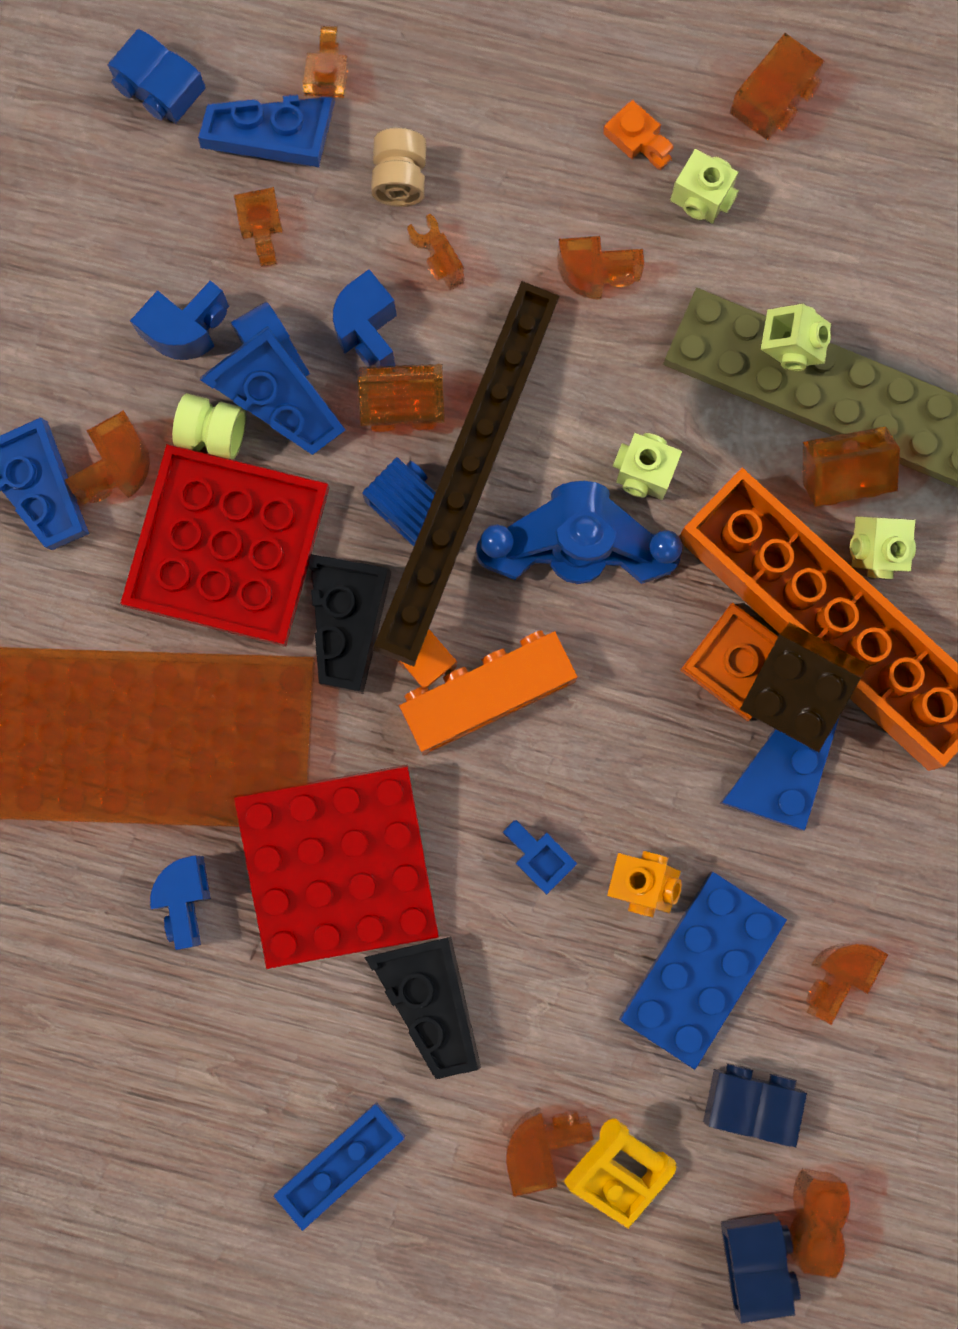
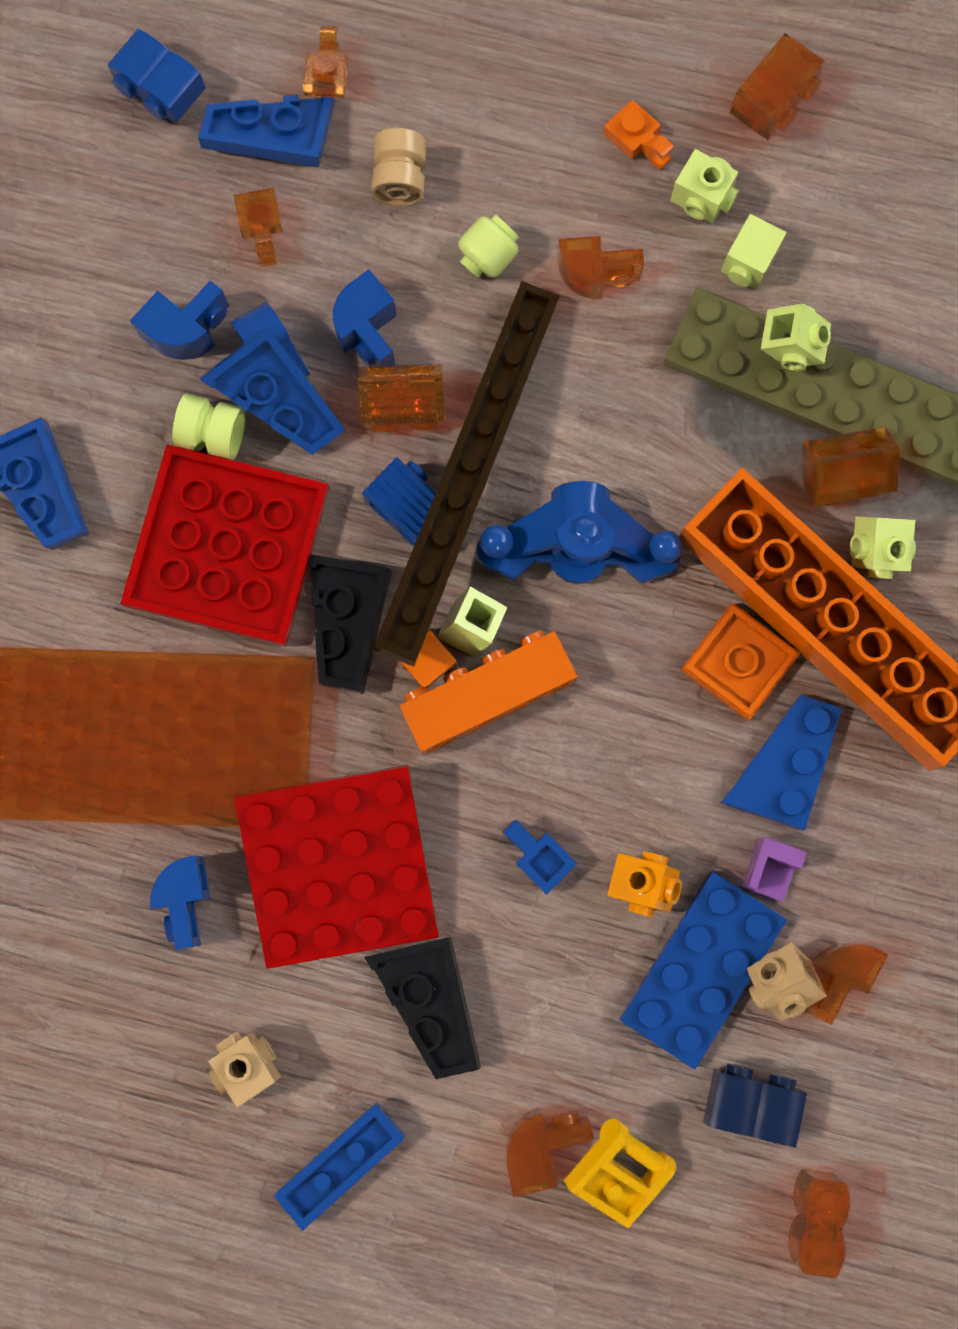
clear orange brick [65,410,150,504] -> none
clear orange plate [407,214,464,291] -> none
yellowish green brick [613,433,682,500] -> none
dark blue brick [721,1214,801,1324] -> none
dark brown brick [740,622,868,752] -> none
none -> tan brick [208,1031,281,1107]
none -> yellowish green brick [437,587,508,658]
none -> yellowish green head [458,215,519,278]
none -> yellowish green brick [721,214,787,290]
none -> medium lavender panel [741,837,807,901]
none -> tan brick [747,942,827,1022]

